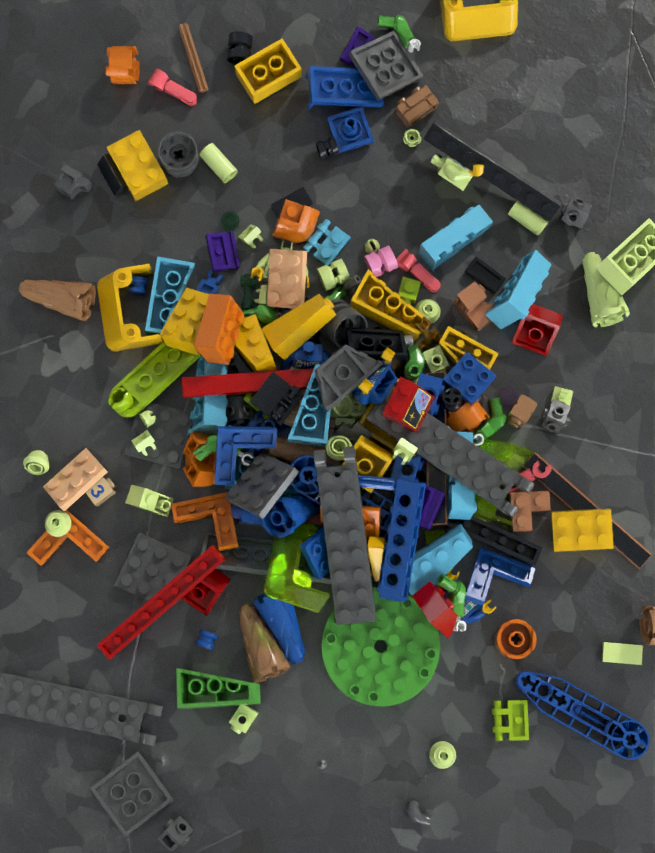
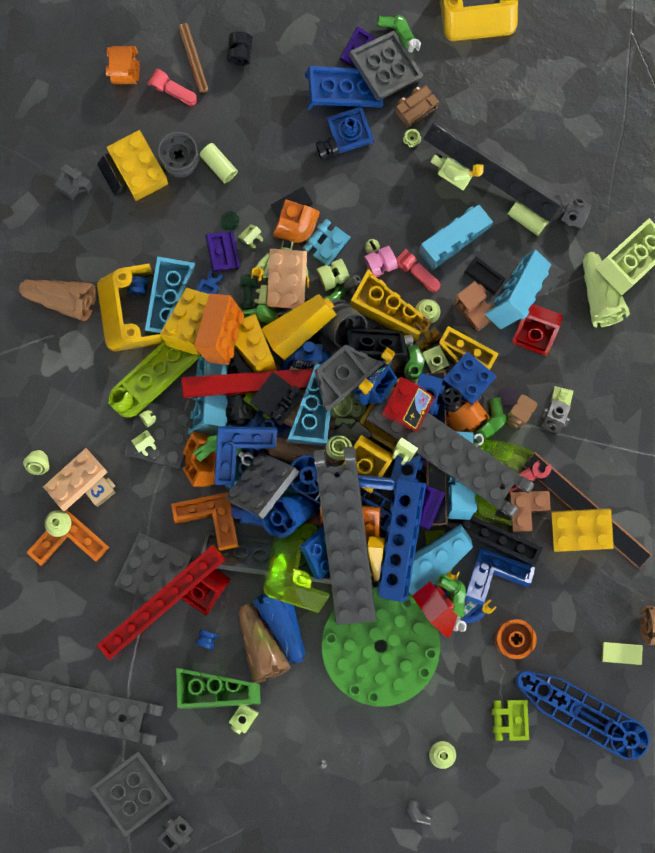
yellowish green slope [125,485,174,517] -> none
yellow brick [234,38,302,104] -> none
lime bracket [398,277,421,305] -> none

